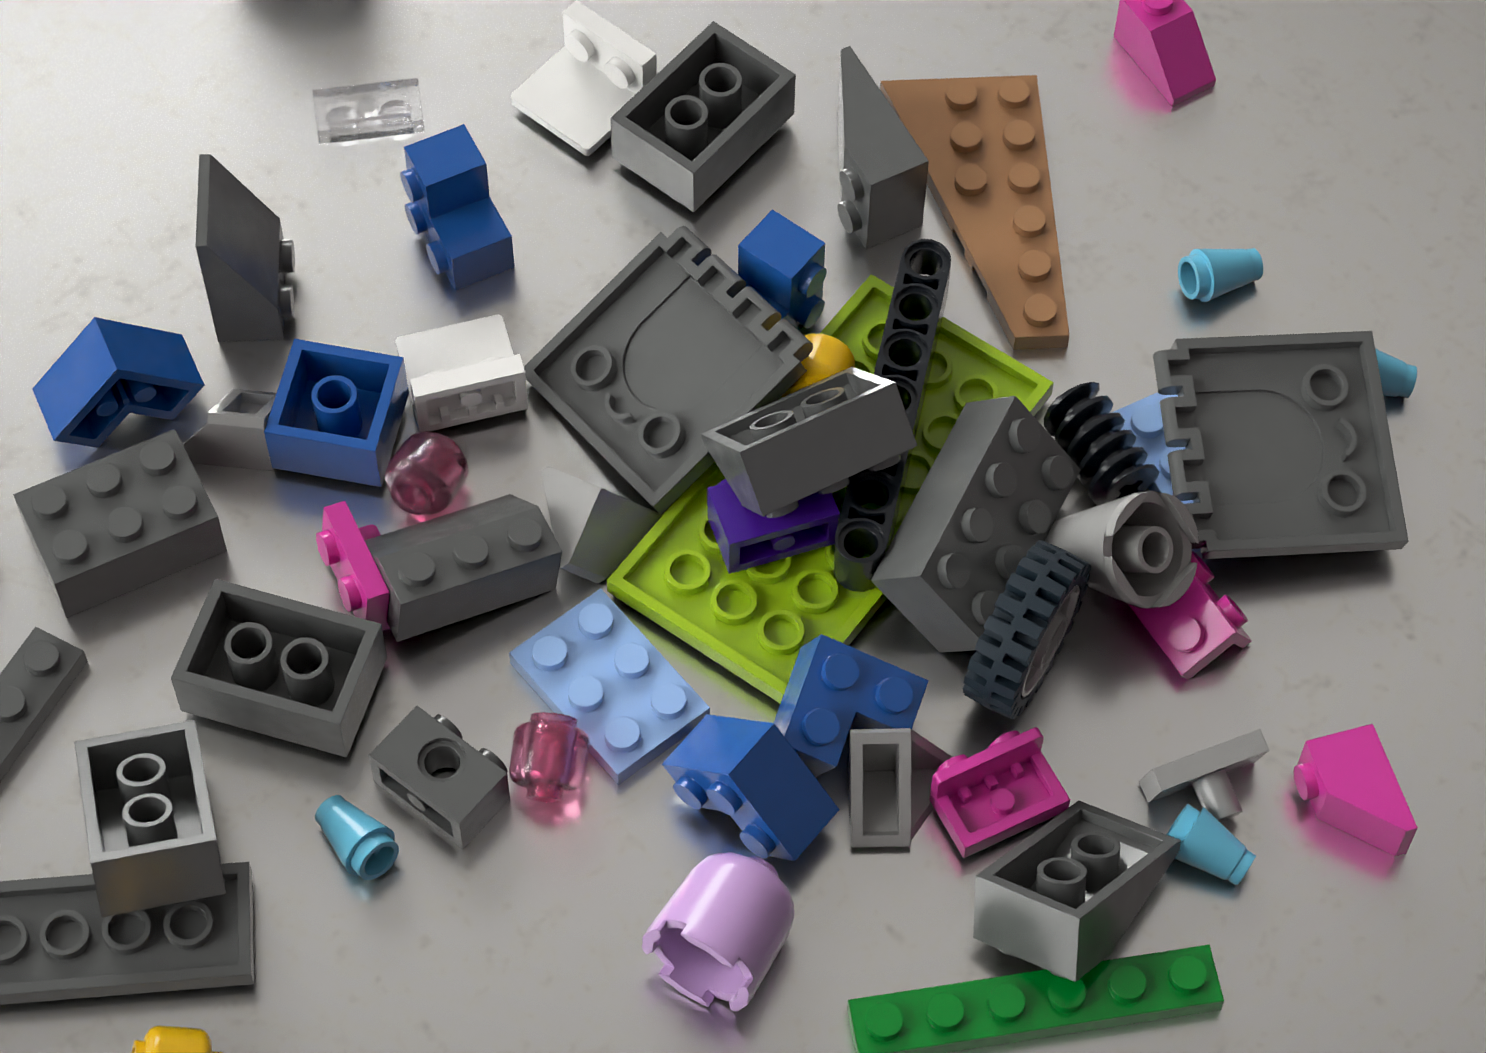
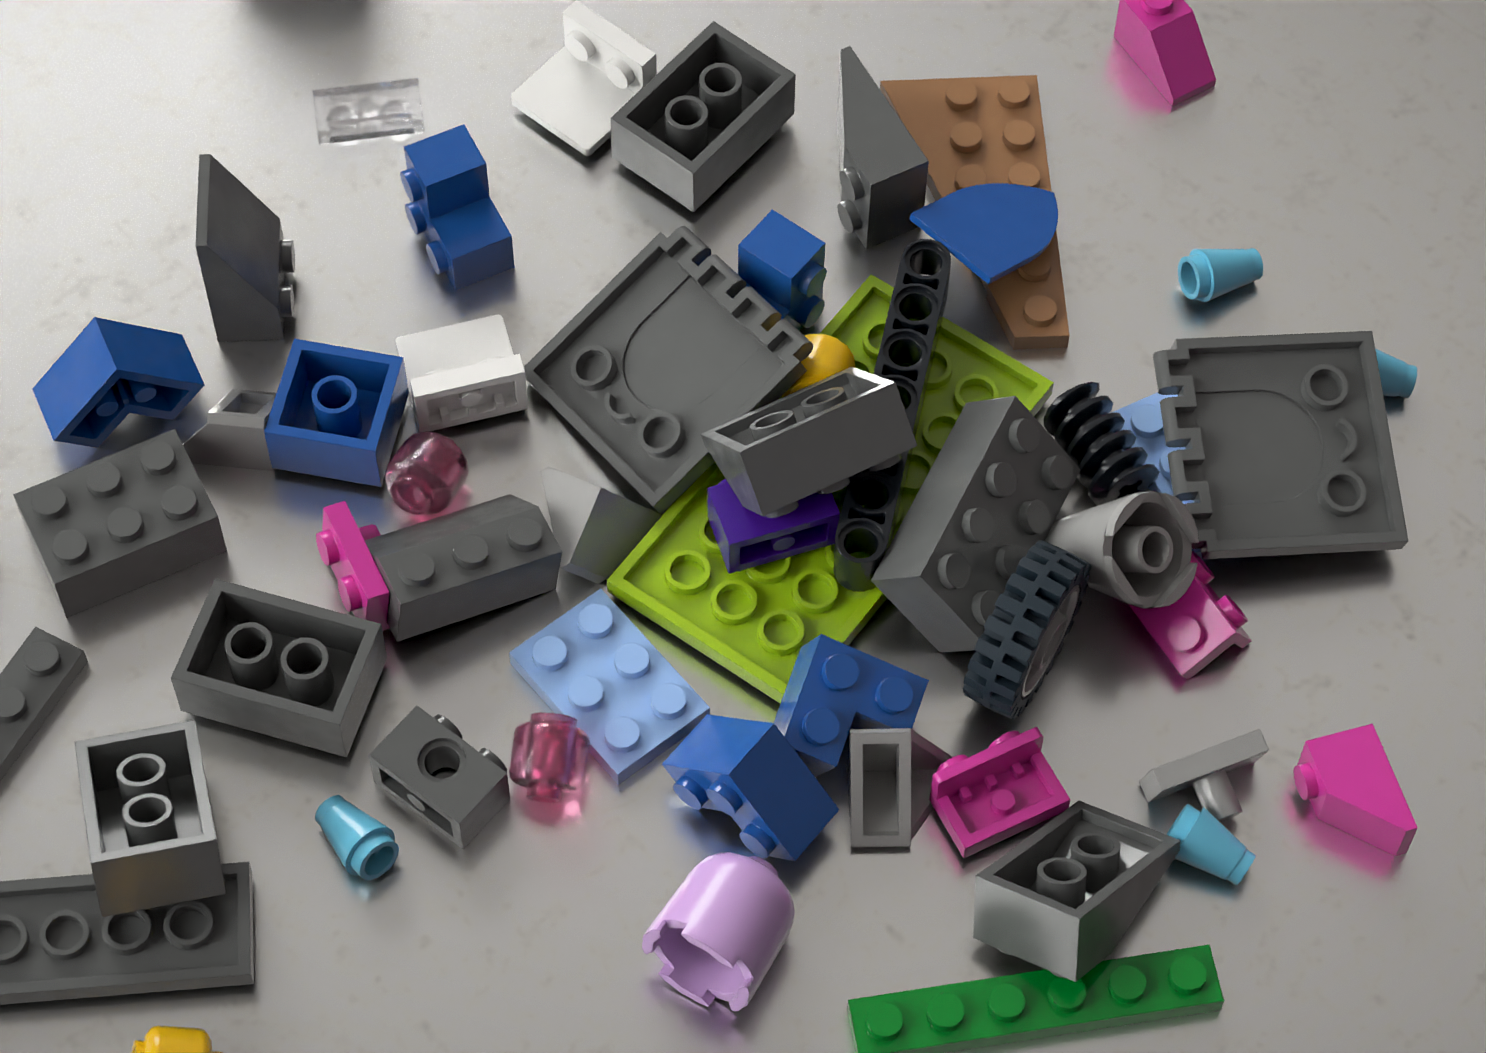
none -> blue shield [909,183,1058,284]

